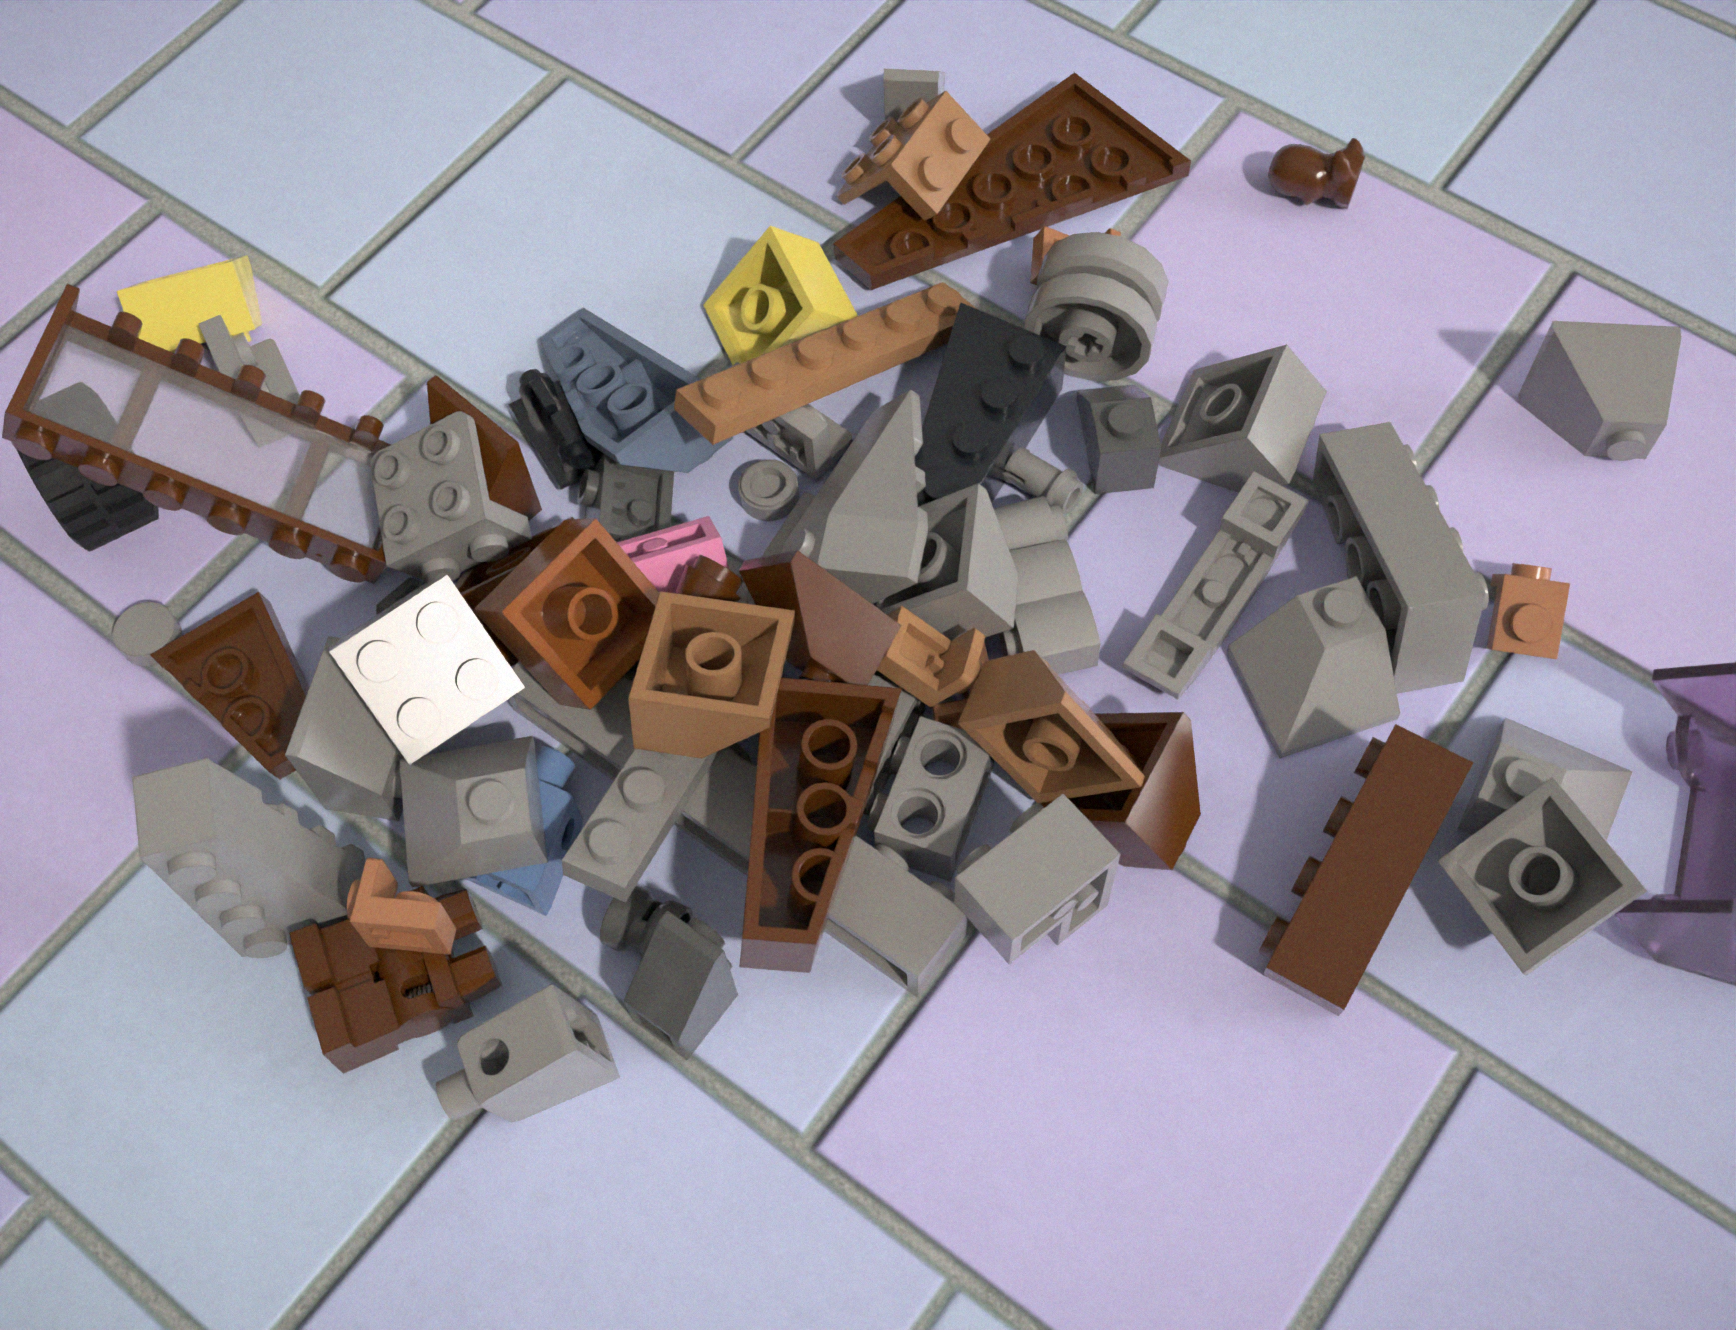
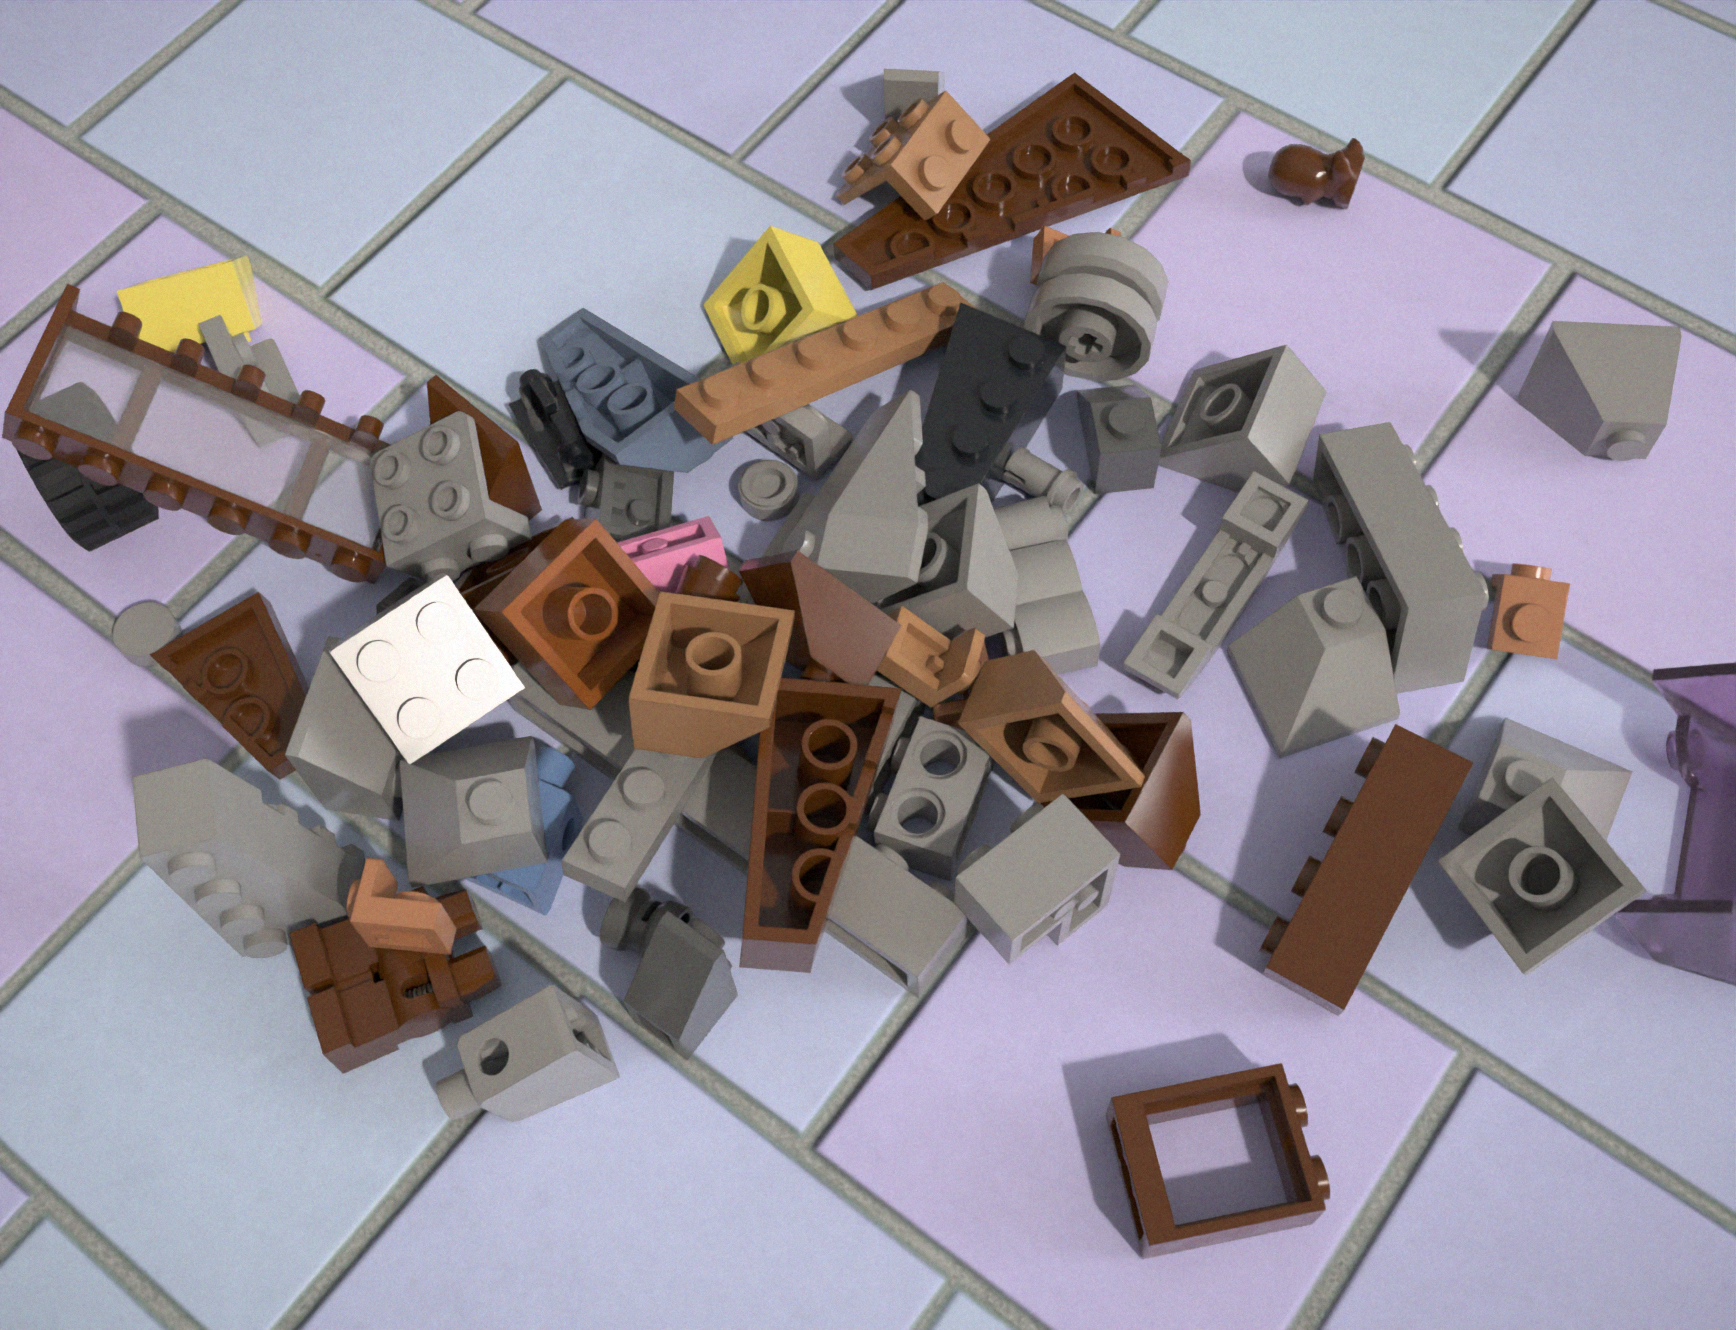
none -> reddish brown window [1106,1063,1330,1259]

